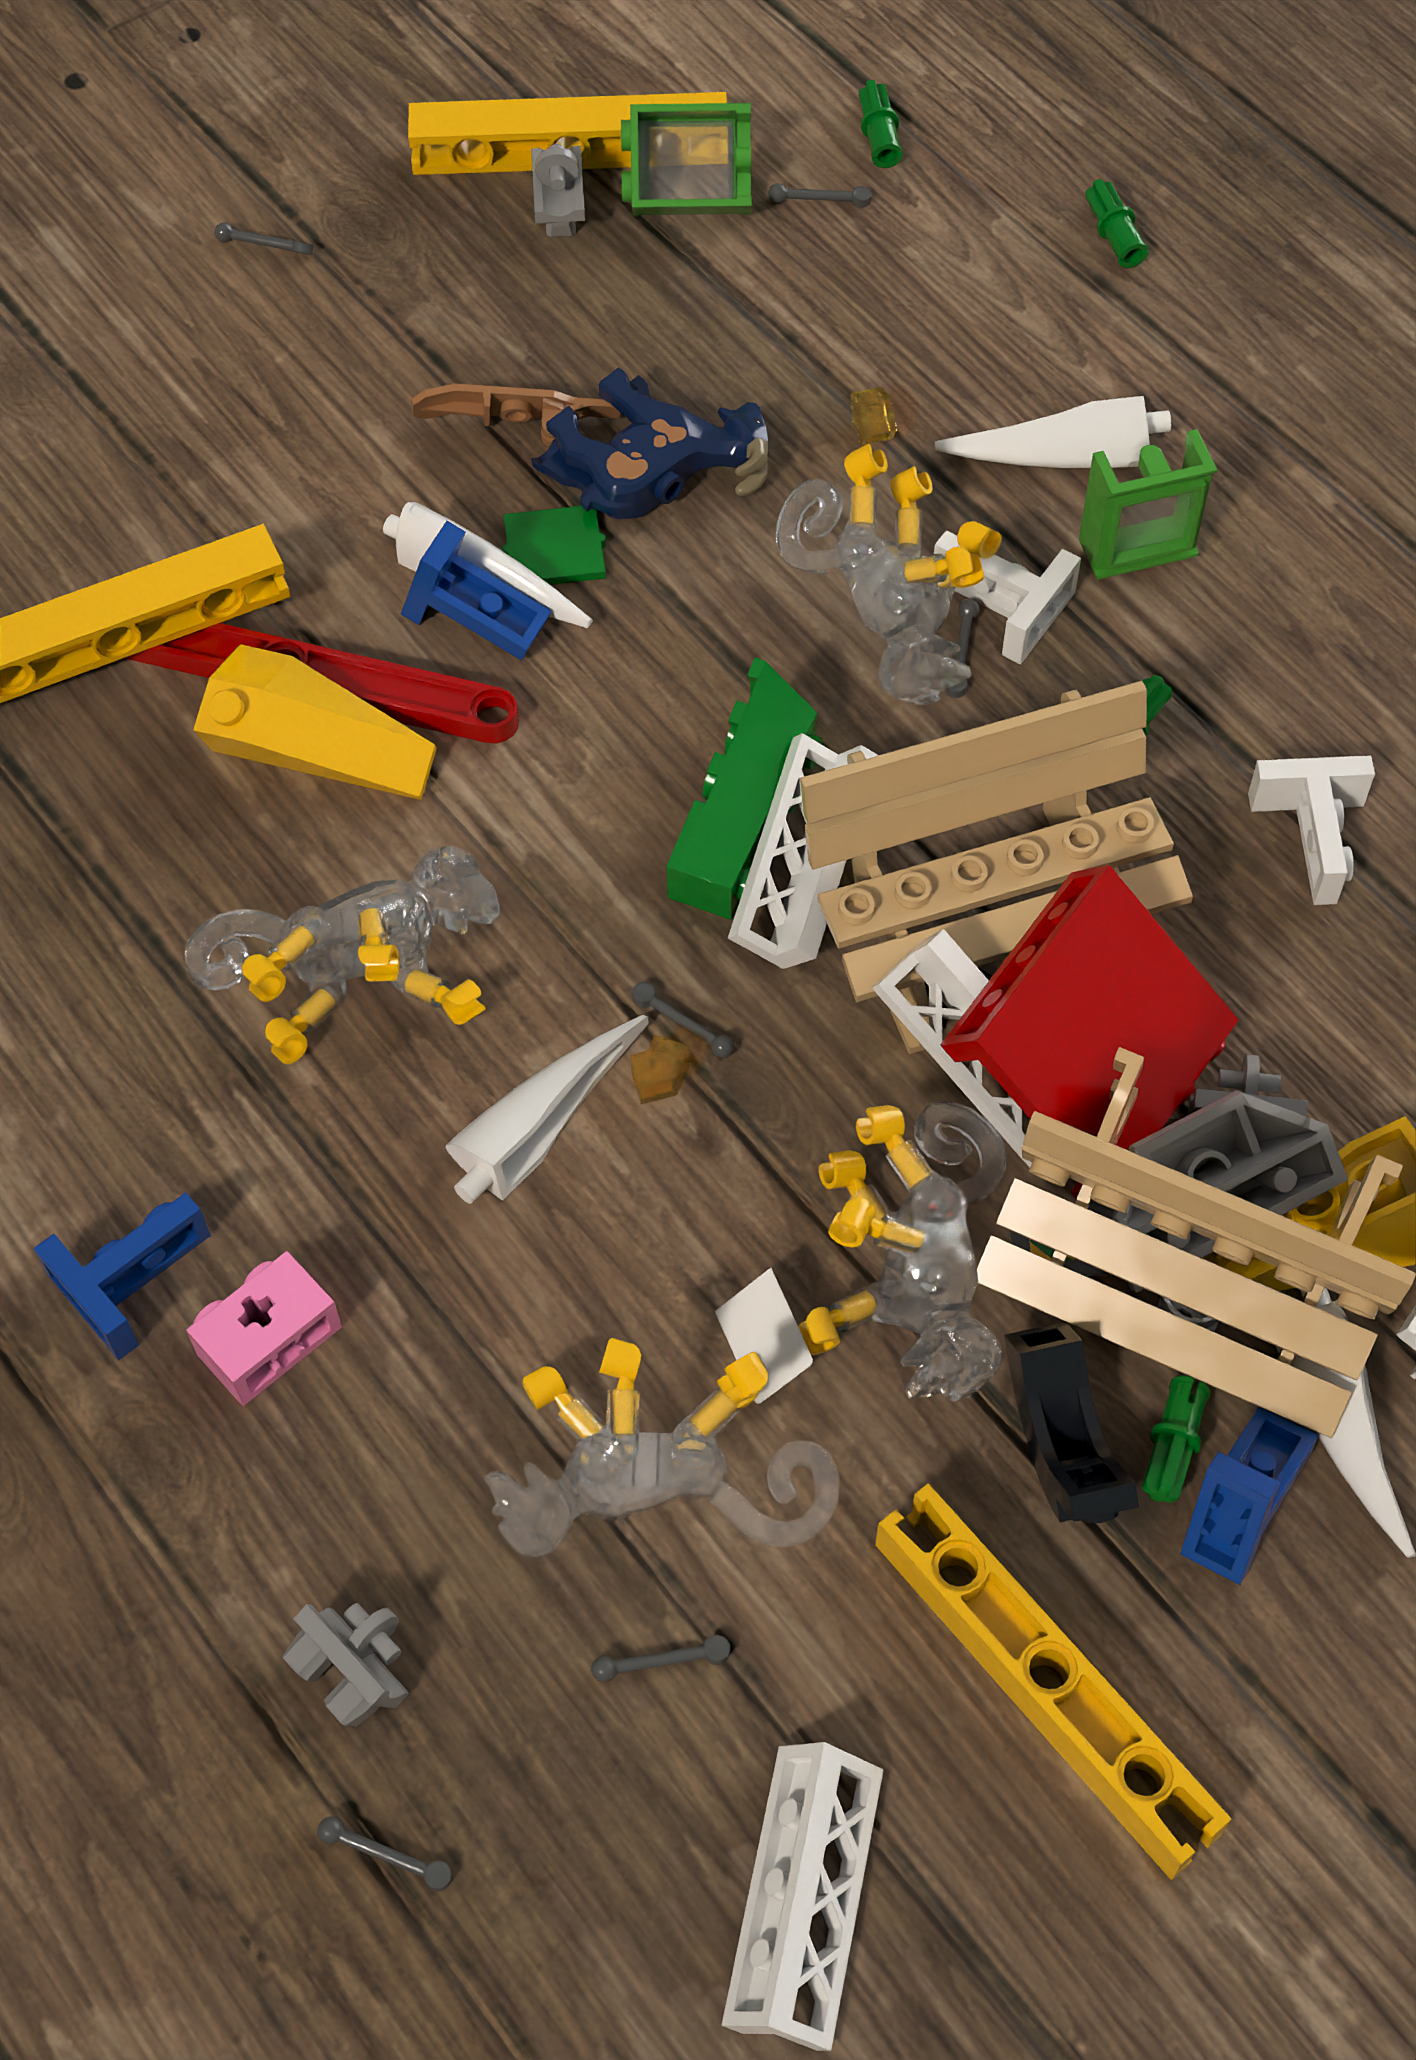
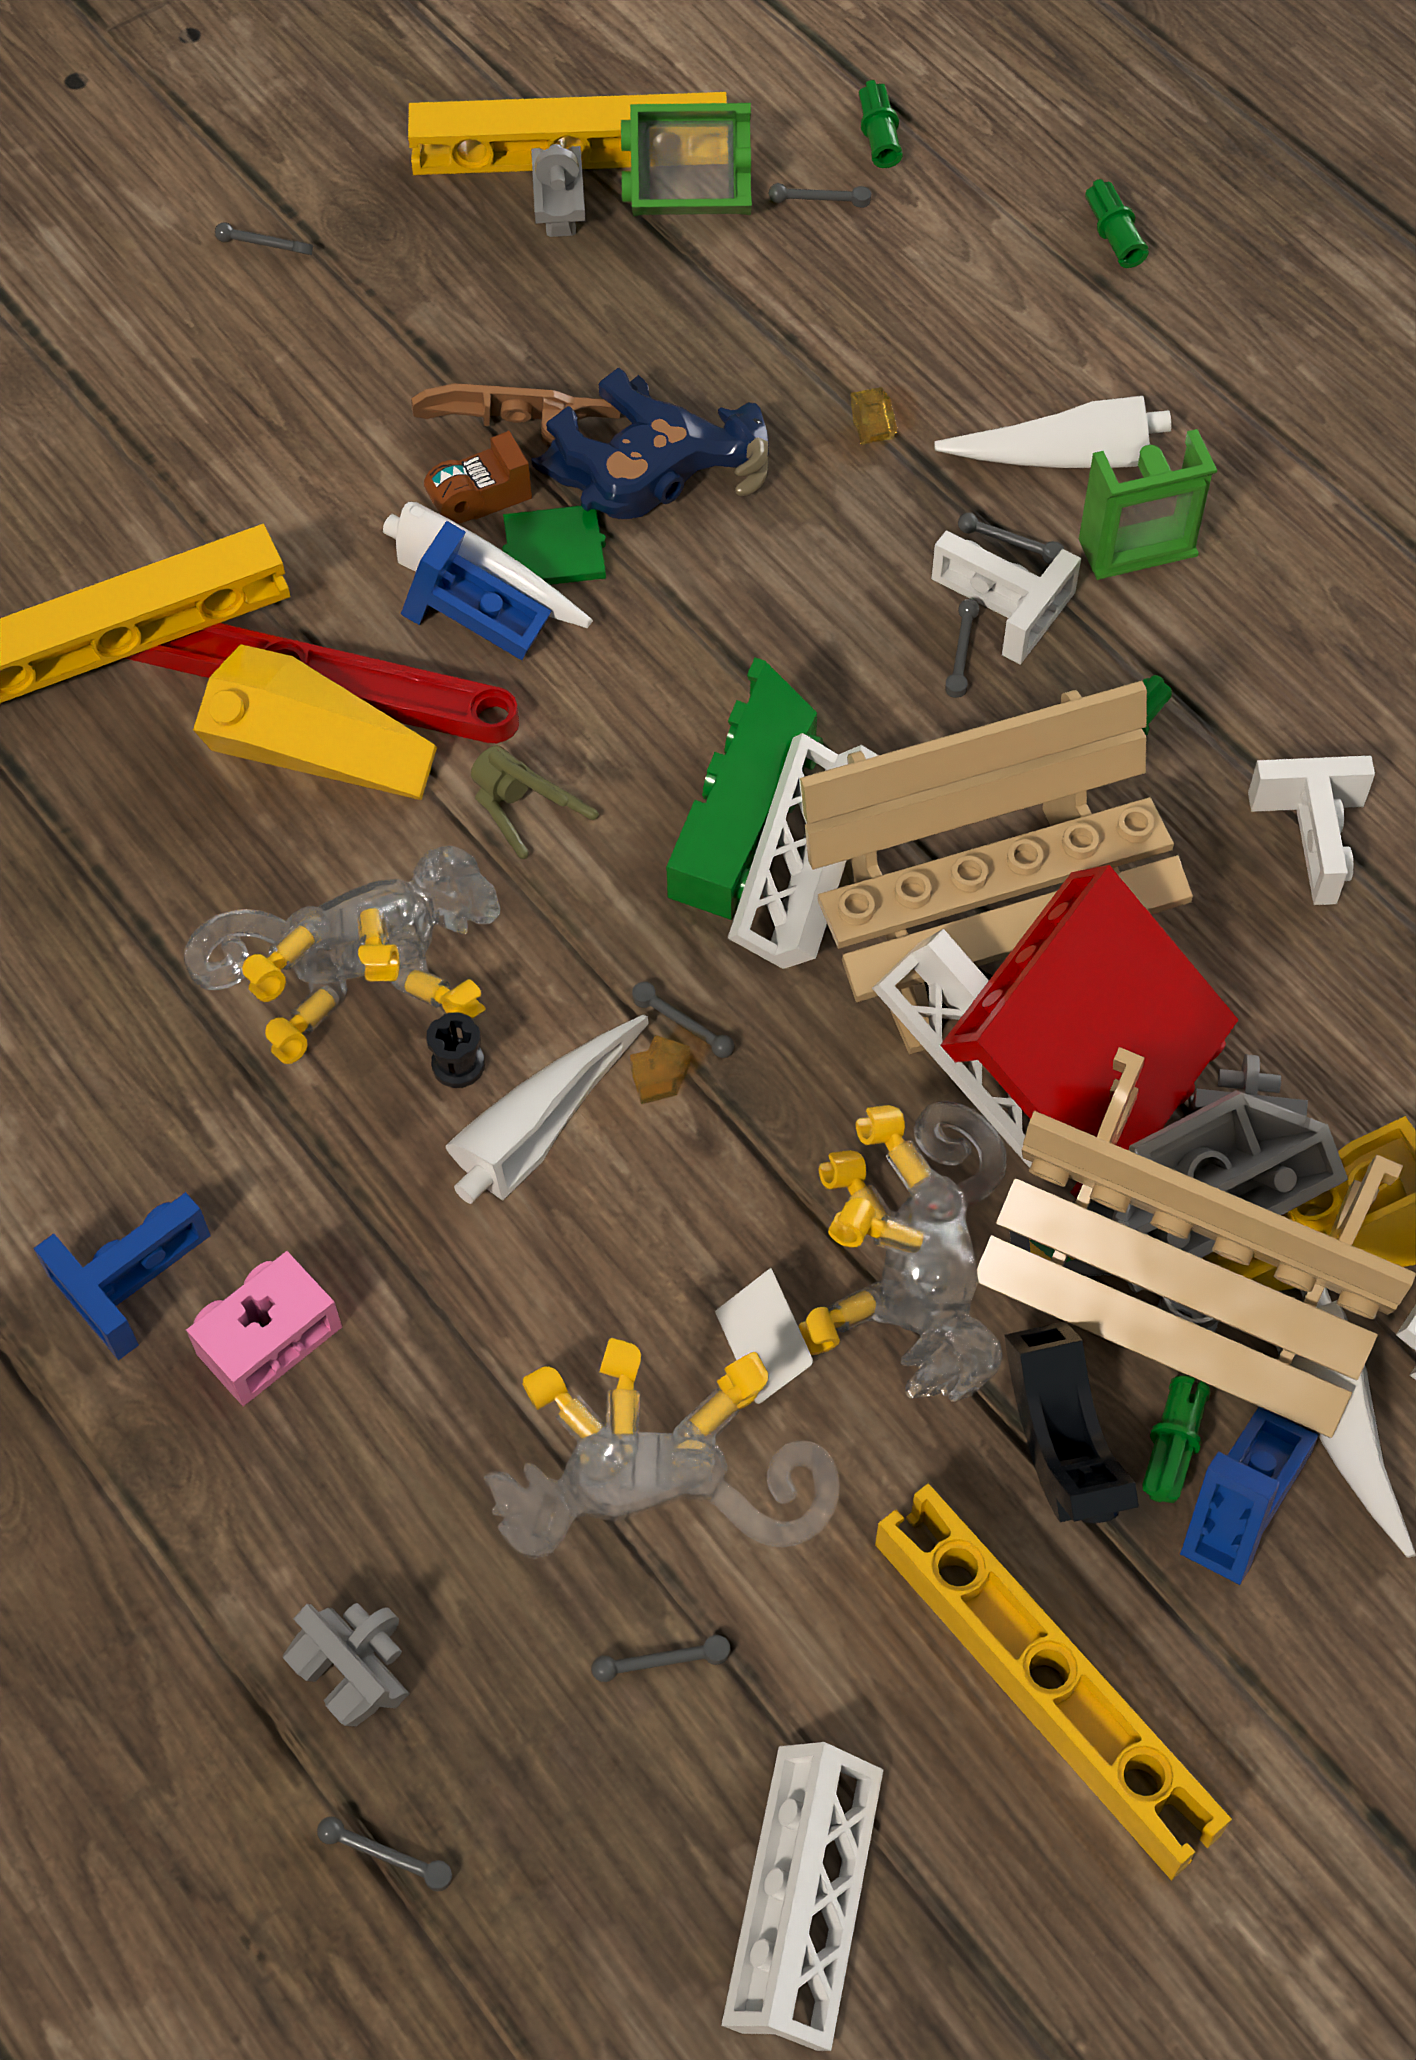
clear animal [775,444,1002,705] -> none
none -> dark orange leg [424,431,532,524]
none -> black bush [426,1012,485,1088]
none -> olive plant [471,745,599,859]
none -> dark grey hinge [958,513,1065,564]

